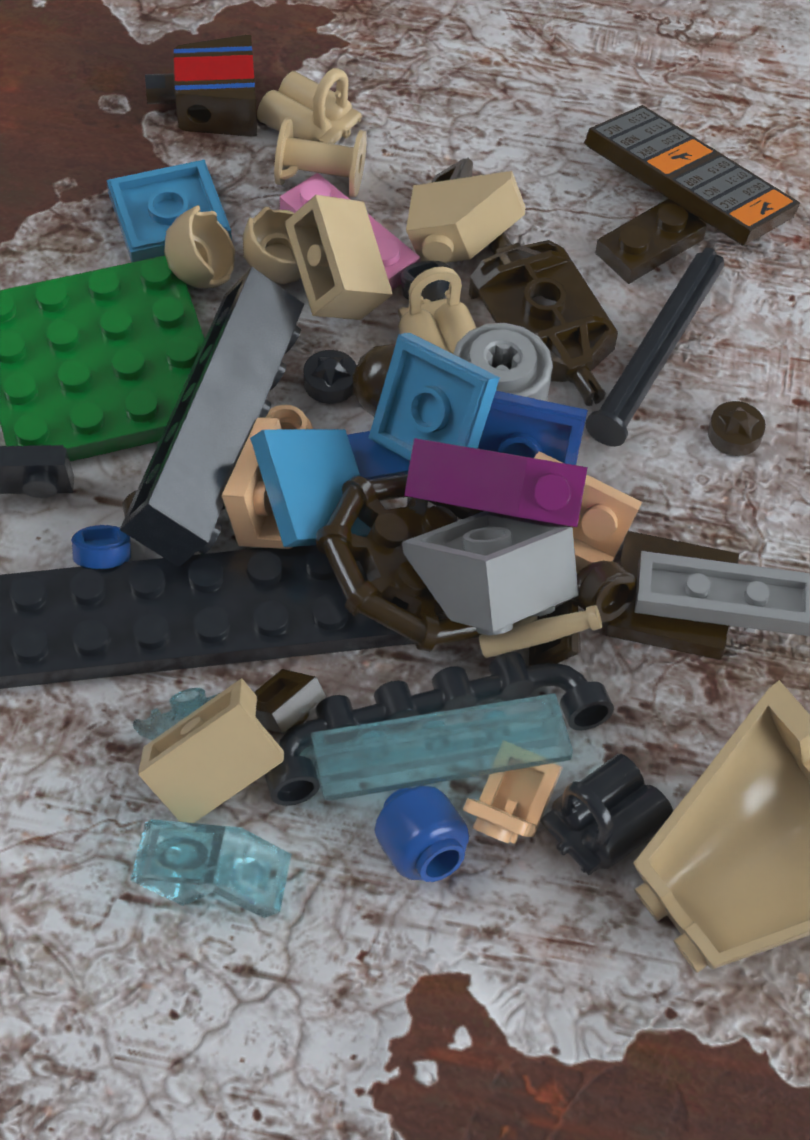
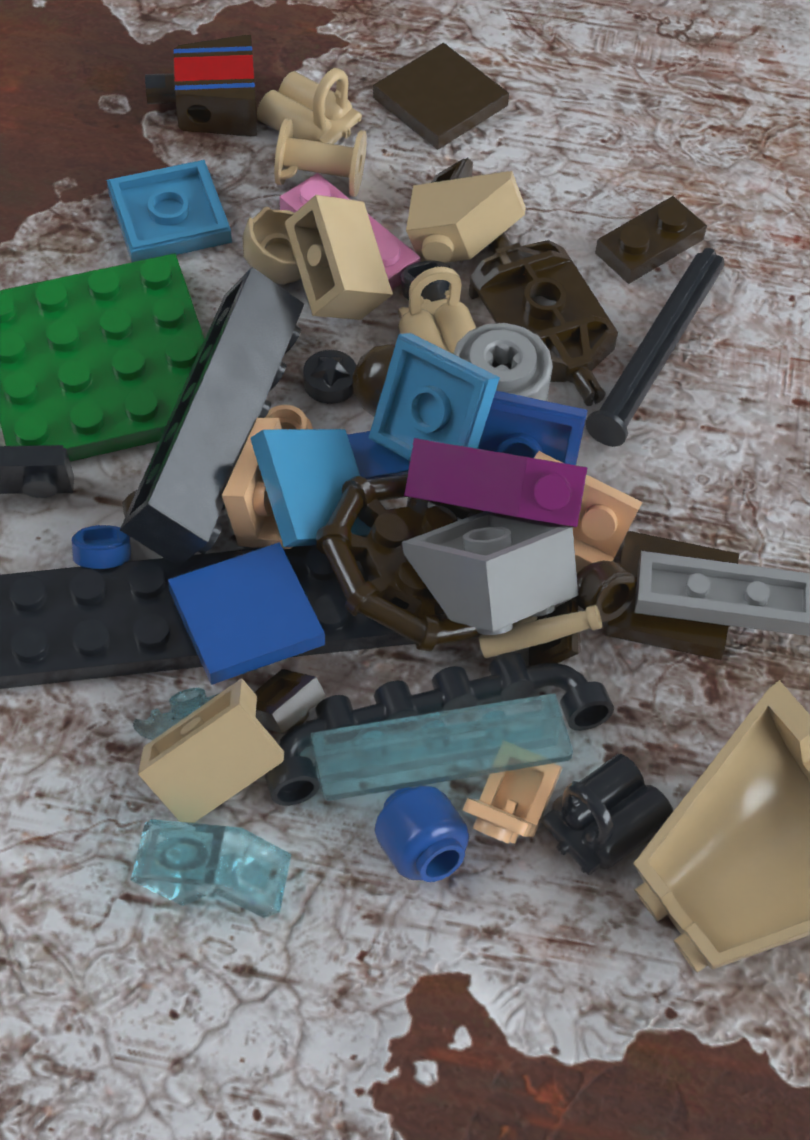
tan hair [164,205,235,289] -> none
tile [584,105,800,246] -> none
dark brown tile [708,401,766,456] -> none
none -> blue tile [168,542,325,685]
none -> dark brown tile [373,42,509,150]

